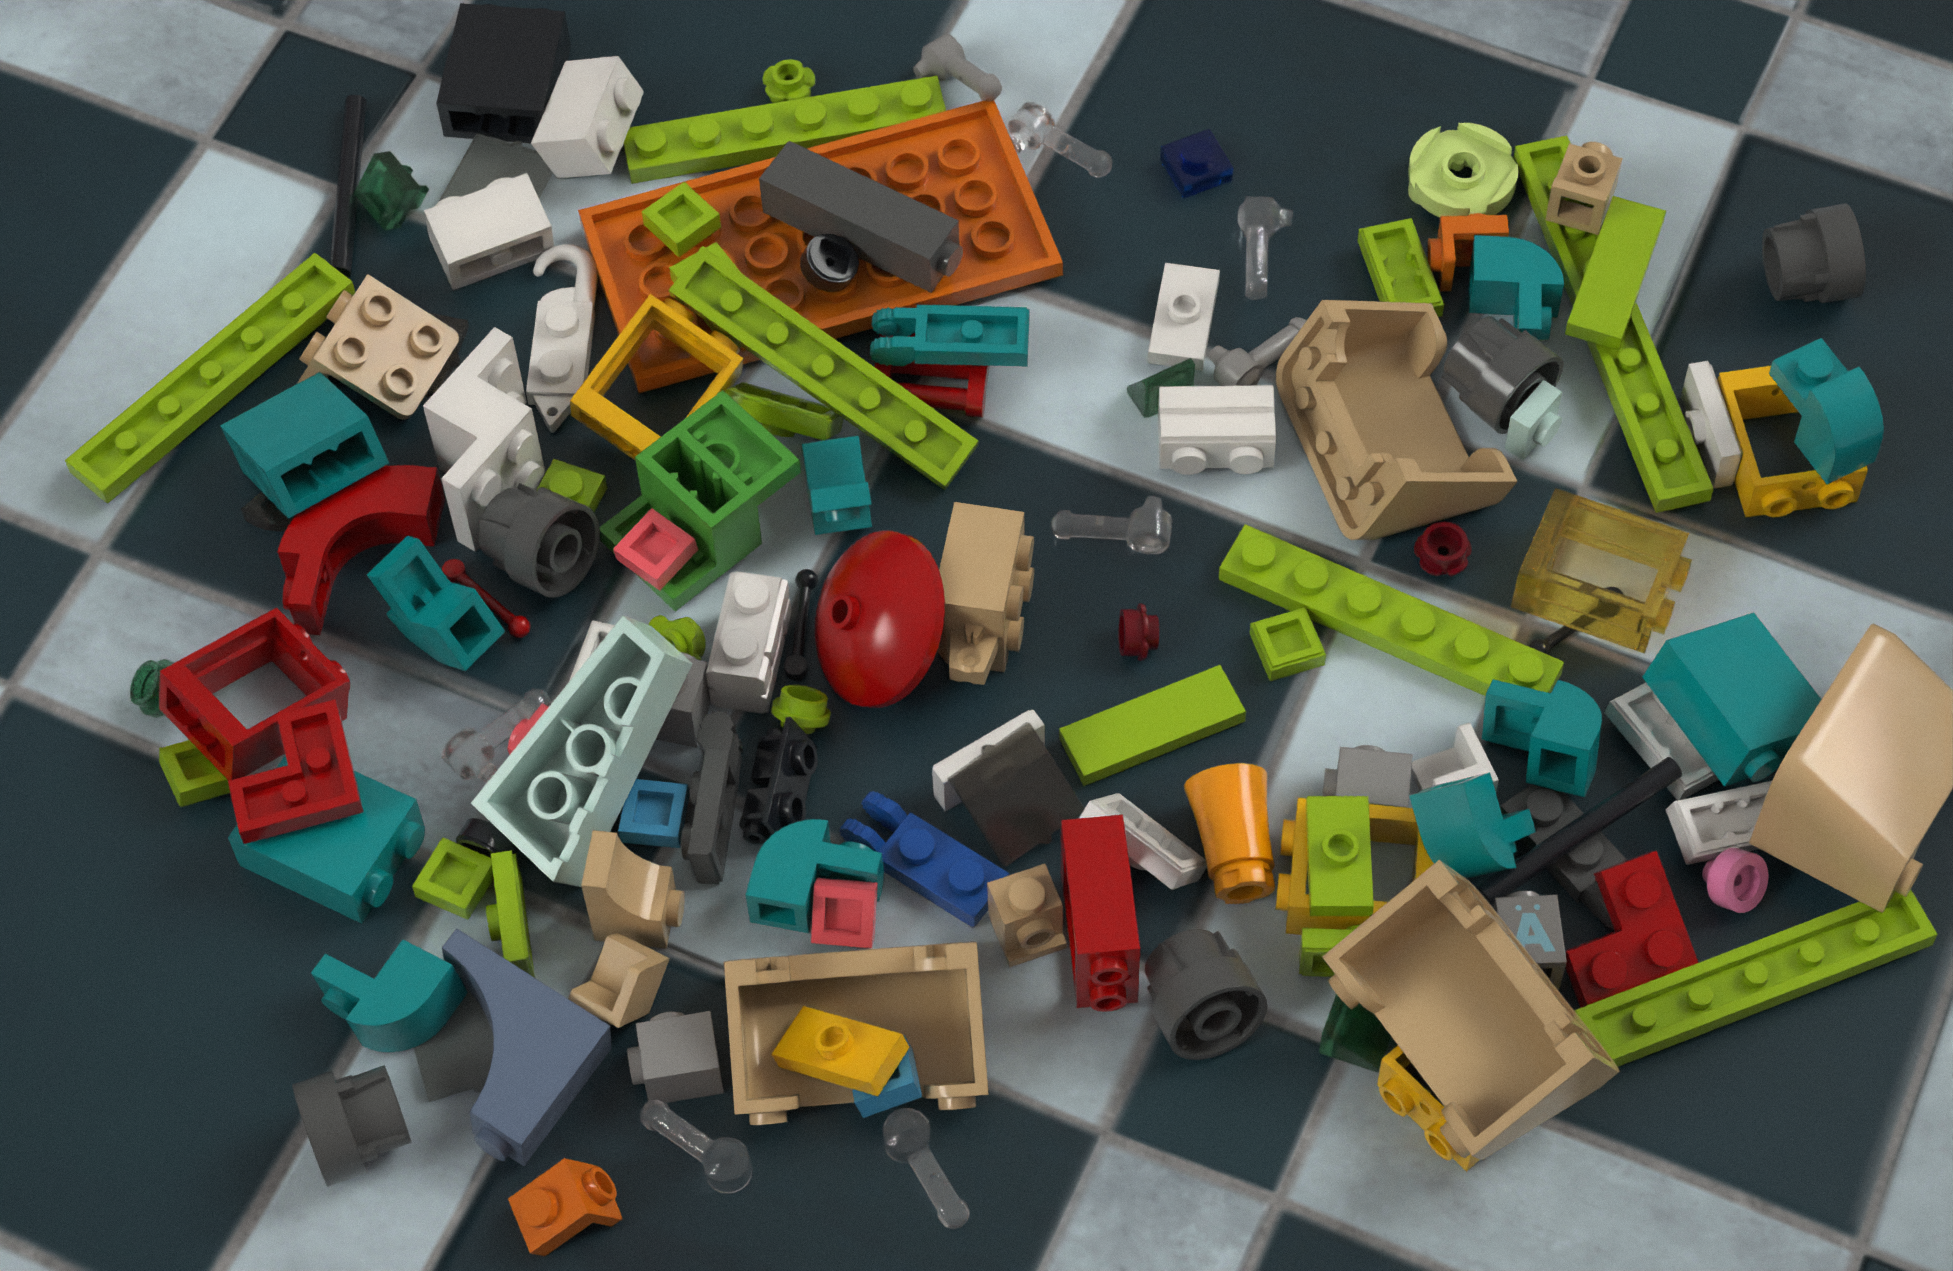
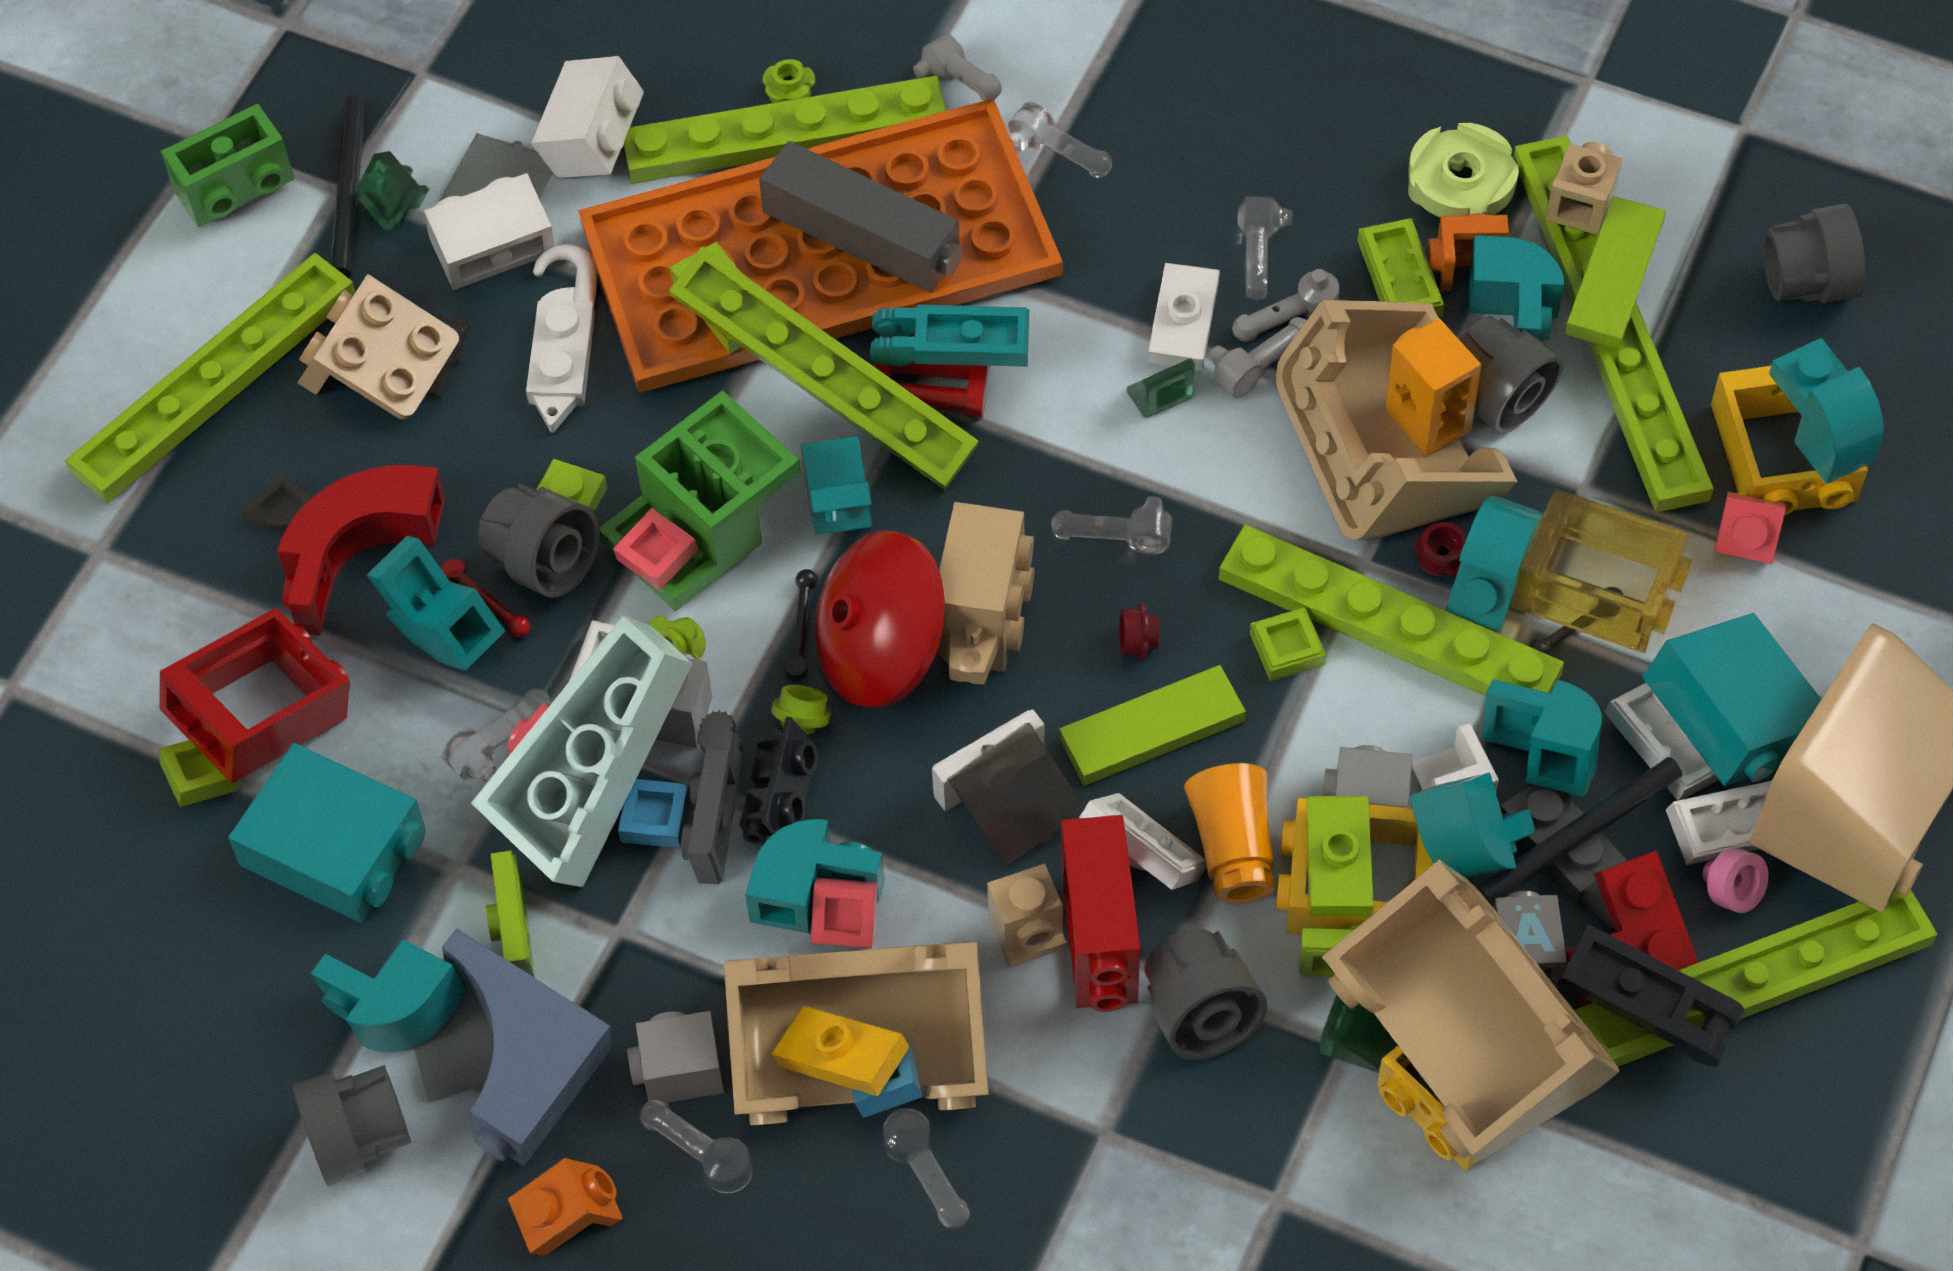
clear green plate [130,659,175,718] -> none
teal brick [220,372,389,519] -> none
red plate [228,699,364,844] -> none
lime plate [412,837,494,920] -> none
white bracket [423,327,545,552] -> none
black brick [436,3,571,144] -> none
black tile [456,818,519,858] -> none
tan panel [568,932,670,1028] -> none
yellow window [570,294,743,461] -> none
tan arch [581,830,685,949] -> none
lime plate [642,182,721,257] -> none
white brick [706,571,792,714] -> none
lime plate [724,382,844,441] -> none
black tile [800,234,859,292] -> none
blue hinge [839,791,1009,928] -> none
white brick [1158,385,1276,475] -> none
clear blue plate [1160,128,1233,199] -> none
light aqua plate [1505,380,1562,460] -> none
white plate [1681,361,1743,488] -> none
none -> bright green brick [161,103,295,227]
none -> light grey piece [1232,269,1339,343]
none -> light orange brick [1385,318,1482,457]
none -> teal brick [1445,495,1546,632]
none -> black plate [1557,924,1744,1067]
none -> coral plate [1715,492,1786,564]

